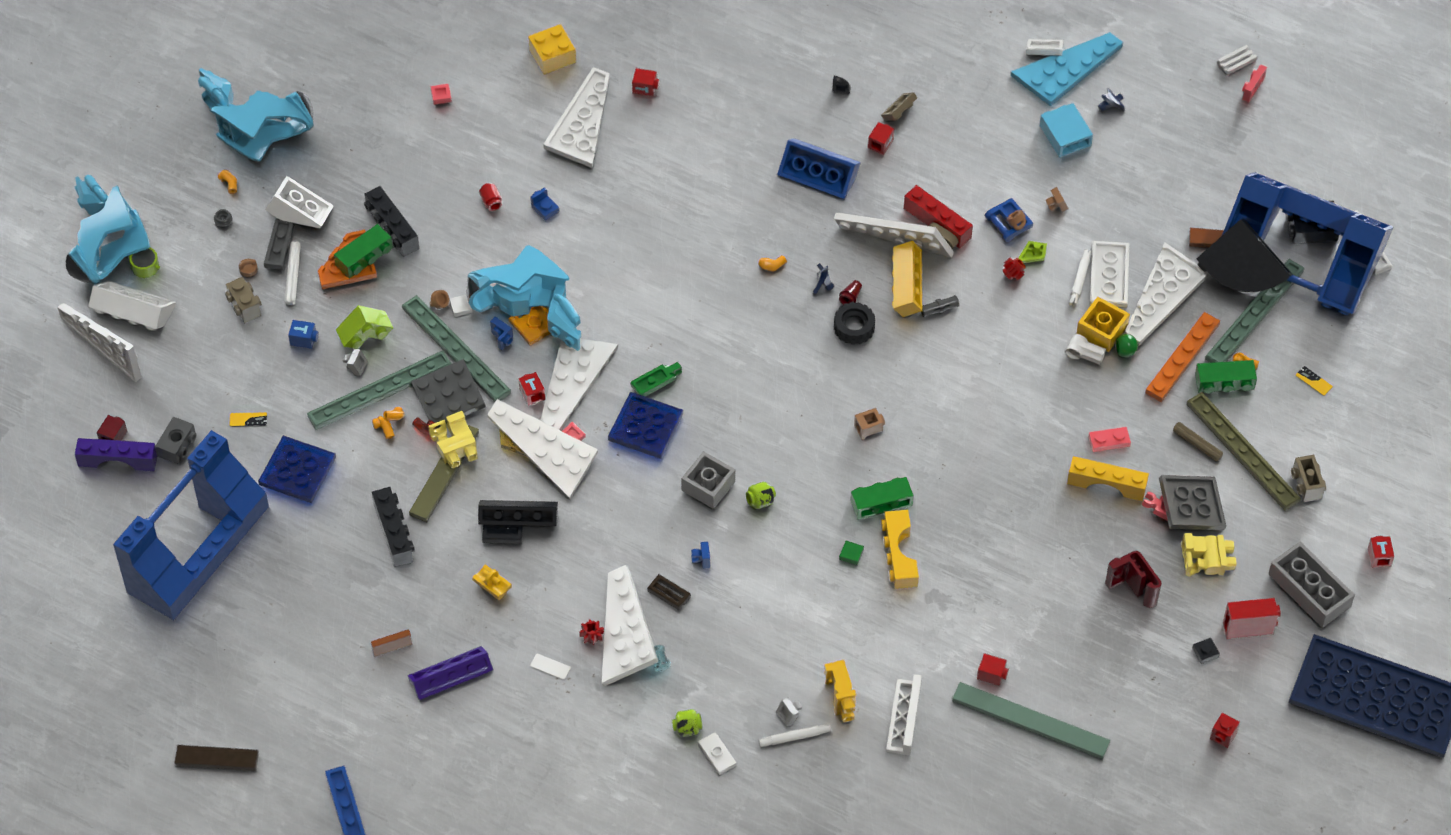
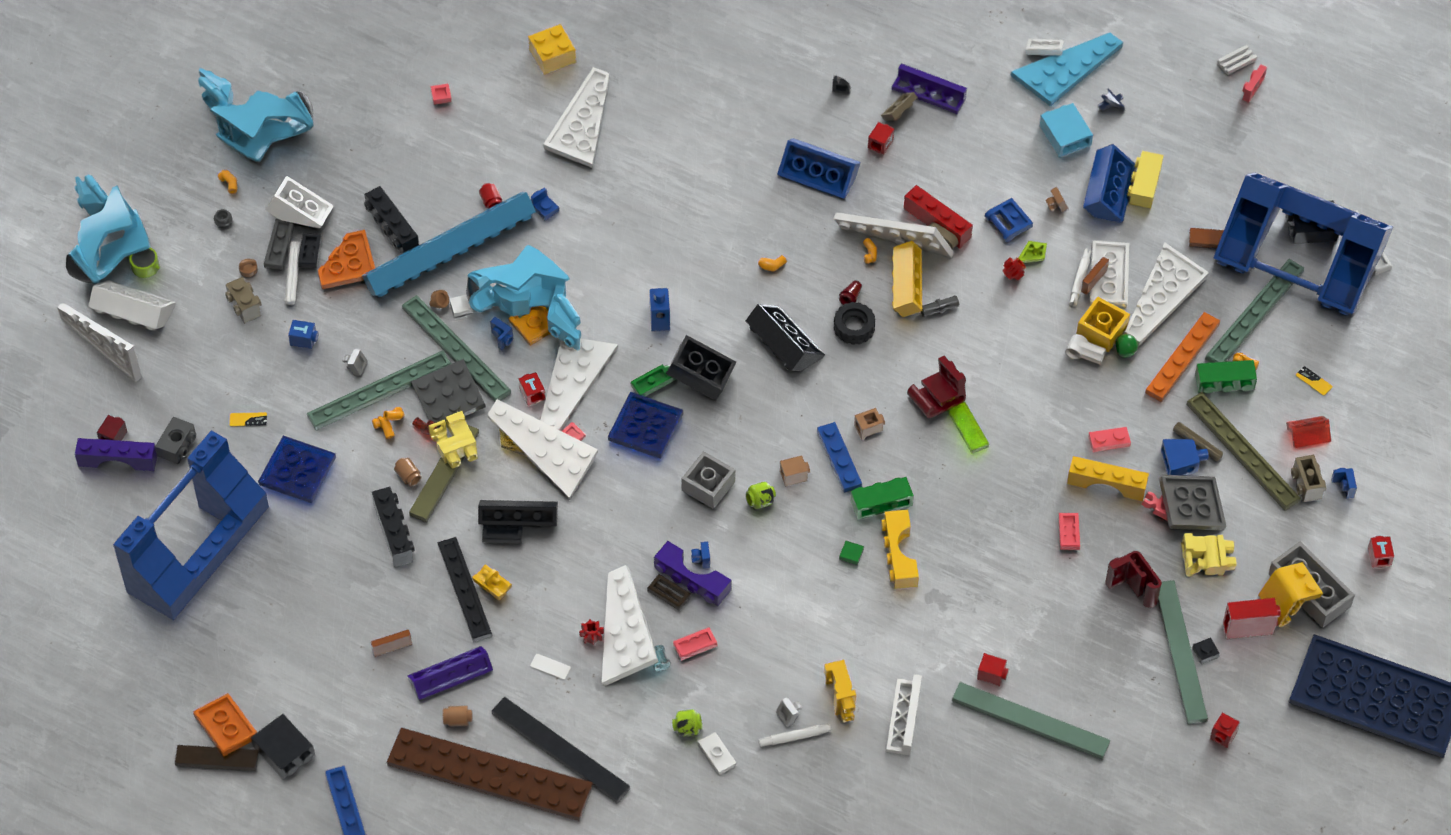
green brick [334,224,393,279] -> none
lime brick [336,305,393,349] -> none
red brick [632,68,660,96] -> none
dark blue piece [812,263,834,294] -> none
medium nougat tile [1007,210,1026,230] -> none
black brick [1196,219,1293,292] -> none
none -> orange tile [193,693,257,757]
none -> black brick [251,714,315,779]
none -> black plate [298,233,322,268]
none -> dark azure brick [362,192,536,297]
none -> reddish brown plate [387,727,593,821]
none -> medium nougat brick [394,458,422,487]
none -> black tile [437,537,492,642]
none -> medium nougat brick [443,706,473,727]
none -> black tile [492,696,630,803]
none -> blue torso [649,288,670,332]
none -> dark purple arch [654,541,732,606]
none -> black brick [665,335,736,401]
none -> coral plate [673,627,717,661]
none -> black slope [745,304,825,371]
none -> medium nougat brick [780,455,810,487]
none -> blue plate [817,422,862,493]
none -> light orange arm [863,238,877,264]
none -> dark purple fence [891,63,967,114]
none -> dark red piece [907,355,966,418]
none -> clear neon green tile [947,401,989,454]
none -> coral plate [1058,513,1080,550]
none -> dark orange tile [1081,257,1109,295]
none -> blue slope [1083,144,1135,223]
none -> light yellow brick [1127,151,1164,209]
none -> sand green tile [1158,580,1208,724]
none -> blue torso [1161,439,1209,476]
none -> yellow piece [1258,562,1323,627]
none -> clear red panel [1286,416,1331,448]
none -> blue bracket [1331,468,1357,499]

